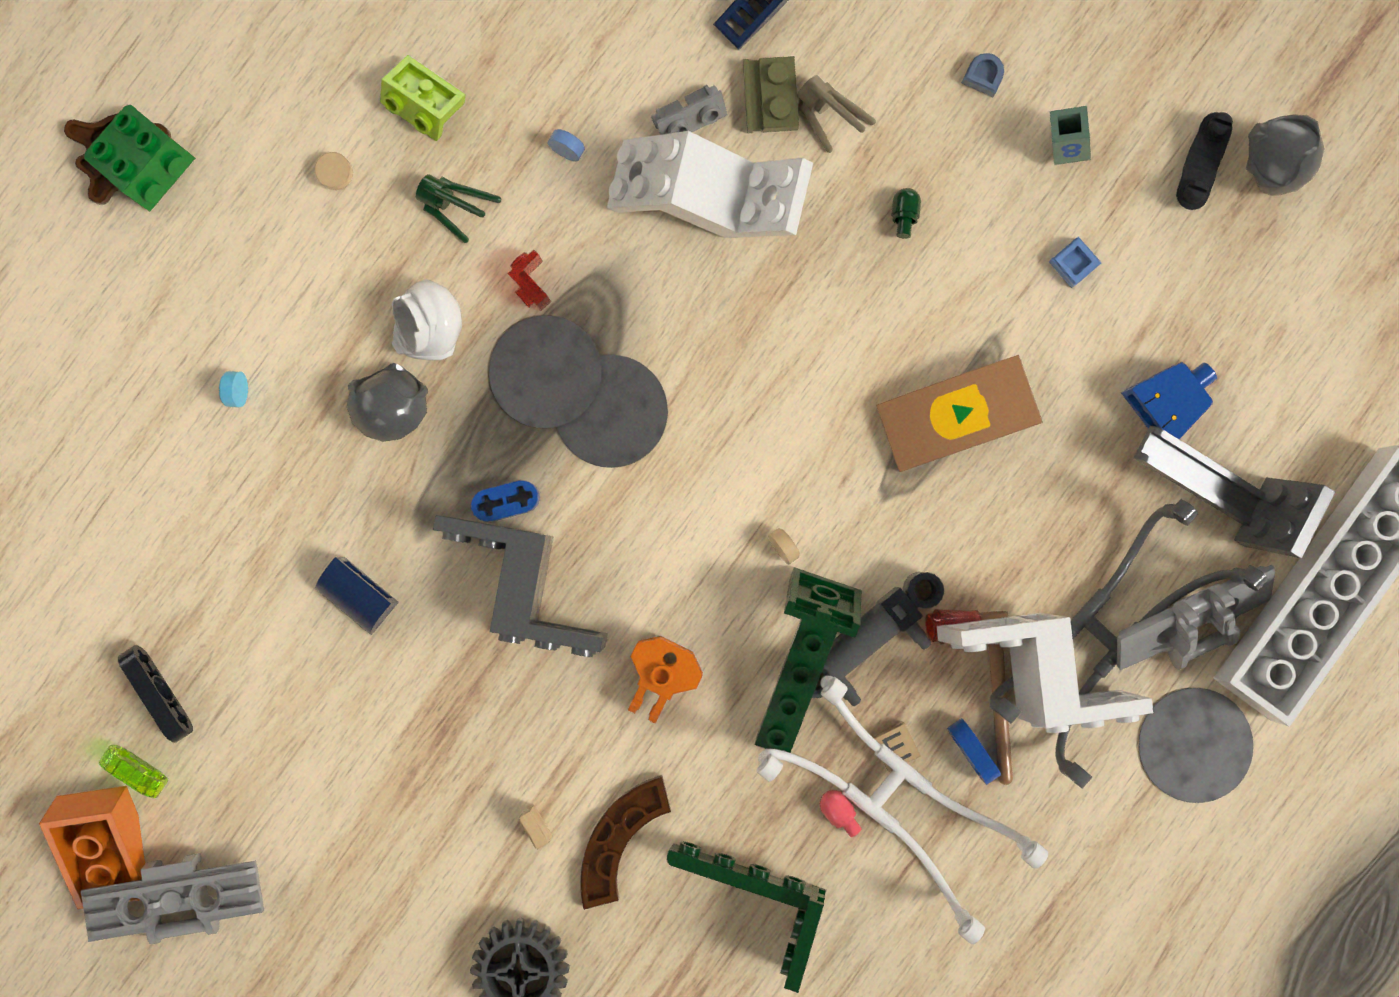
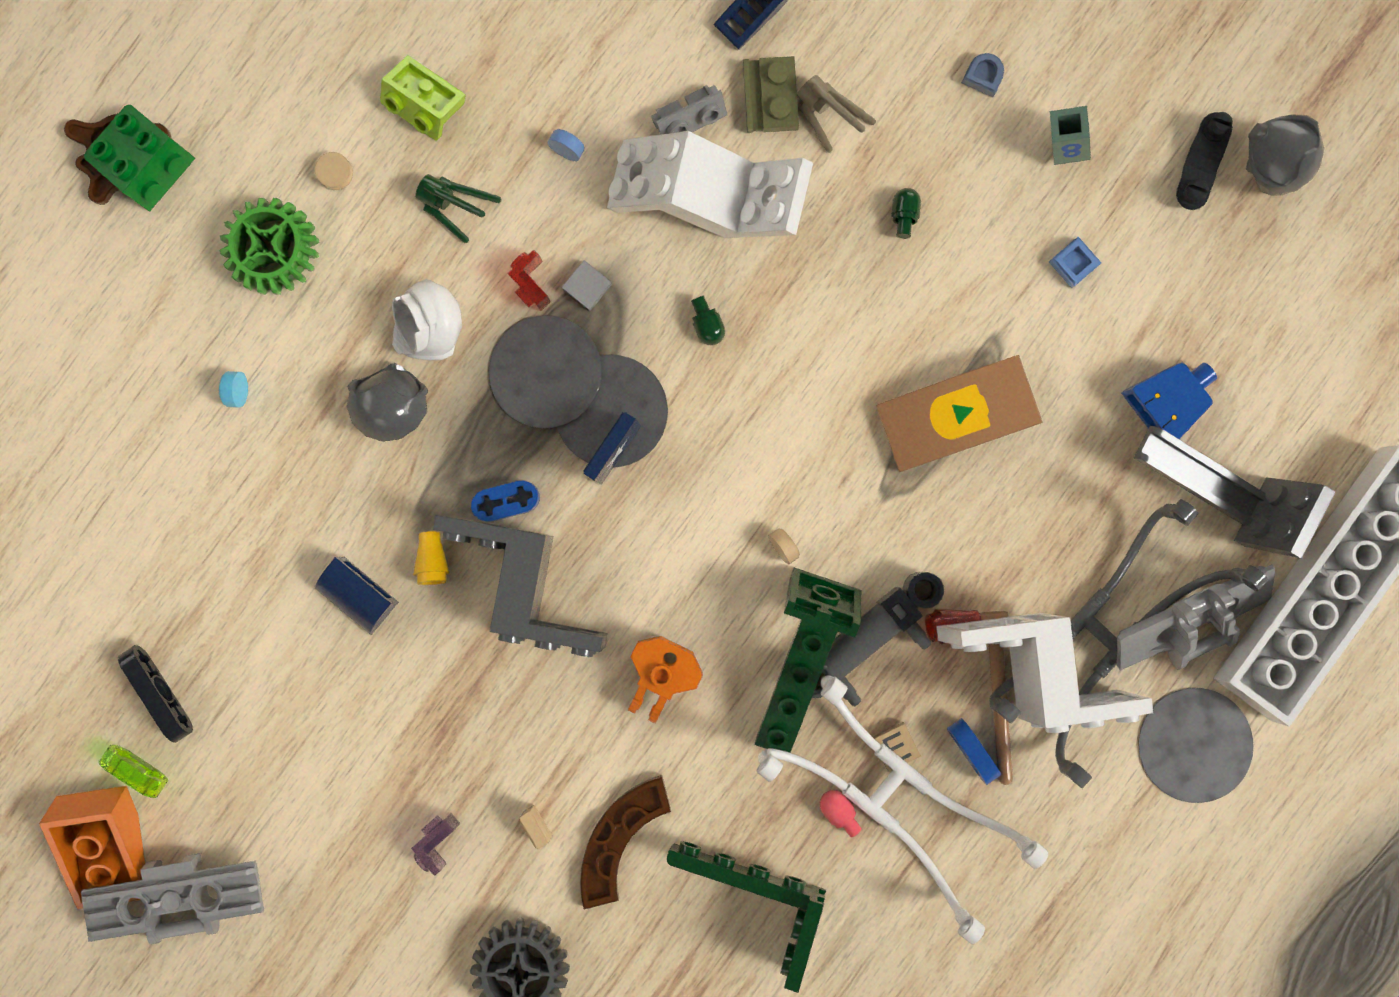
none -> bright green gear [219,197,319,295]
none -> bracket [411,813,460,876]
none -> yellow cone [413,531,449,585]
none -> light grey tile [561,260,612,311]
none -> dark blue tile [583,412,641,485]
none -> dark green cylinder [691,295,725,346]

